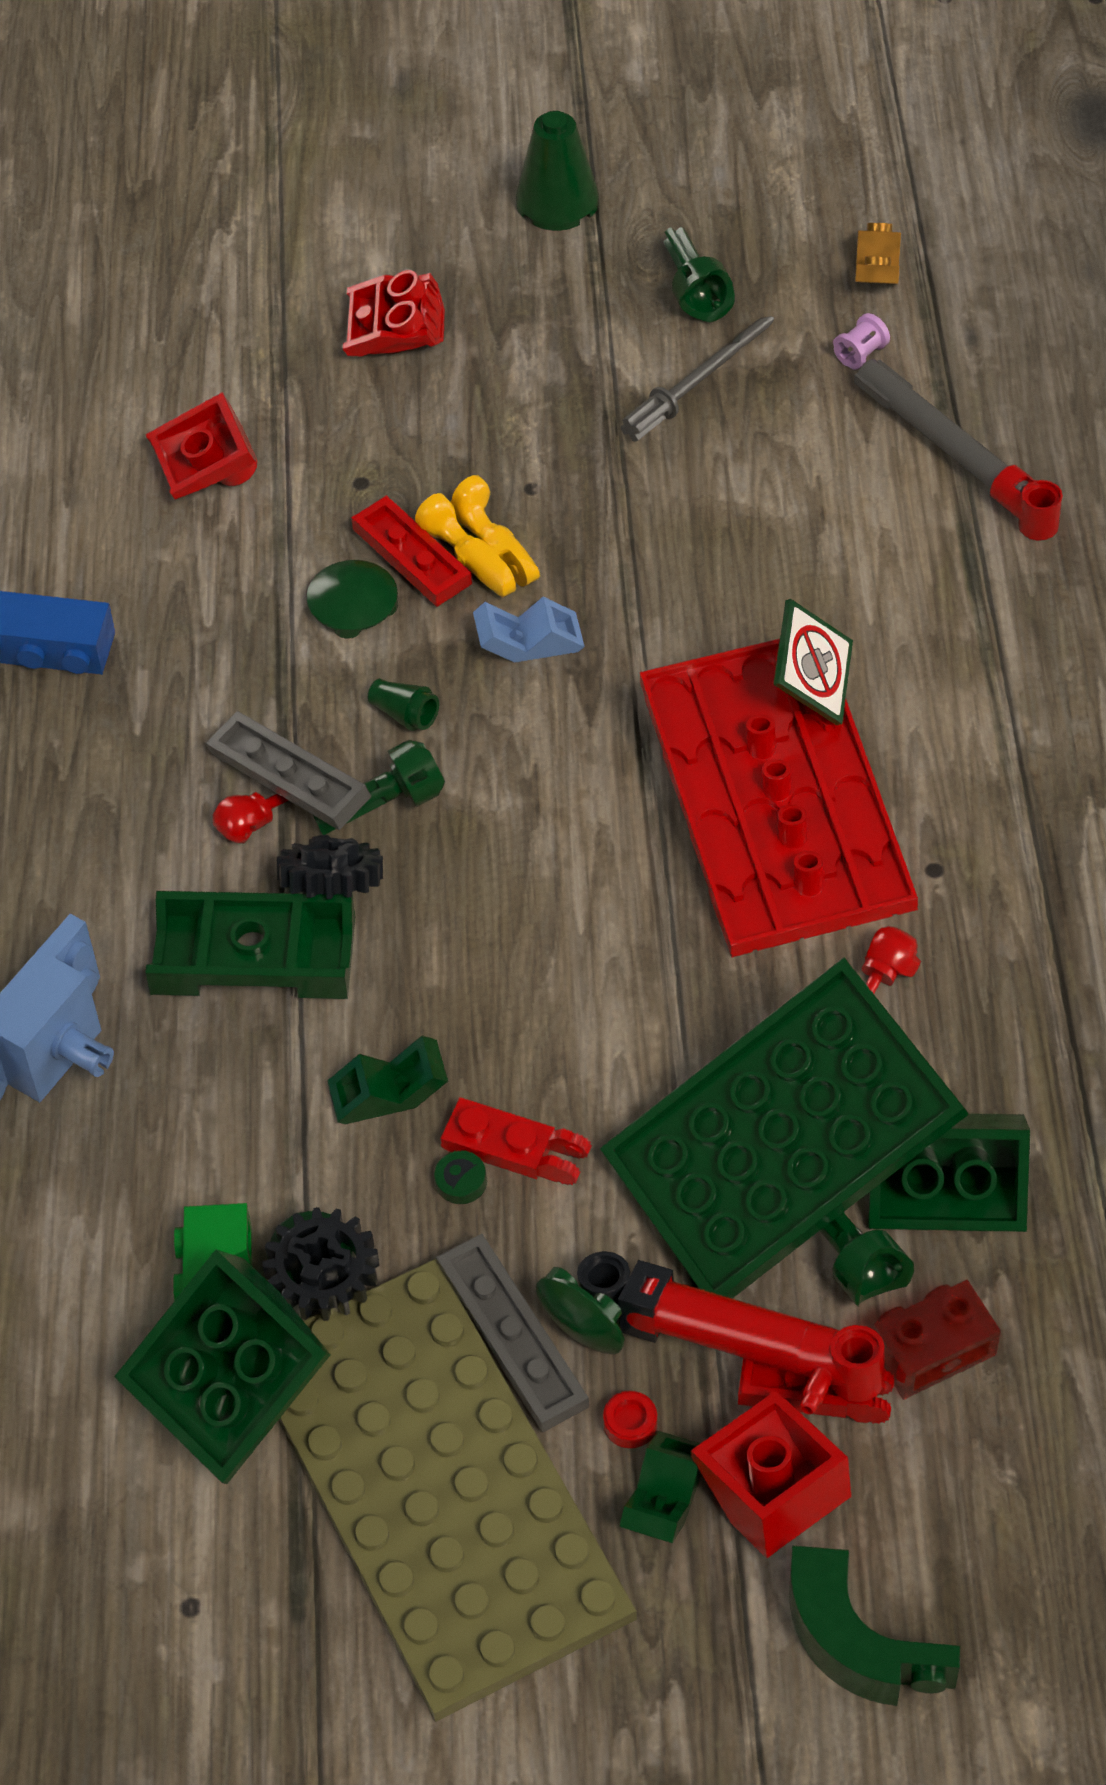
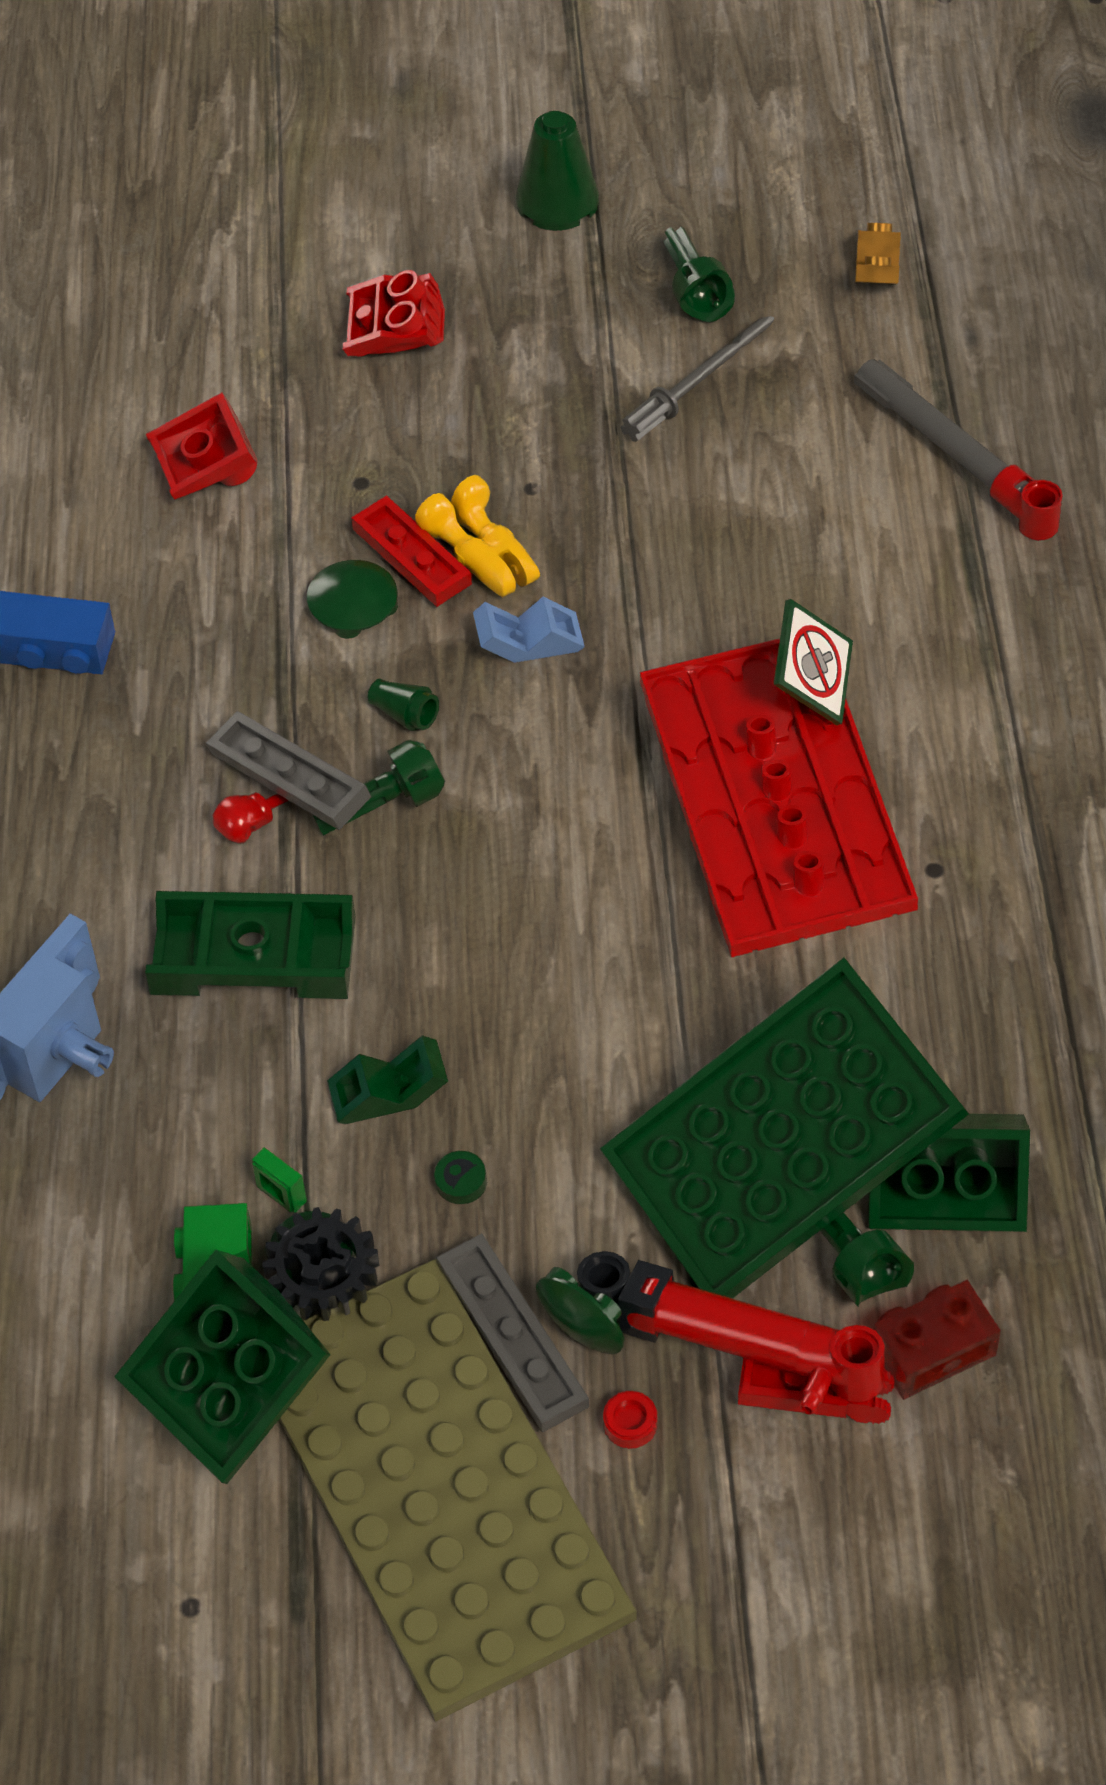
black gear [277,835,383,899] -> none
red hinge [440,1097,592,1185] -> none
dark green slope [619,1431,702,1543] -> none
red slope [691,1390,852,1559] -> none
dark green arch [789,1545,960,1706] -> none
lavender bush [833,313,890,370] -> none
red piece [861,926,922,994] -> none
none -> green tile [252,1147,307,1214]

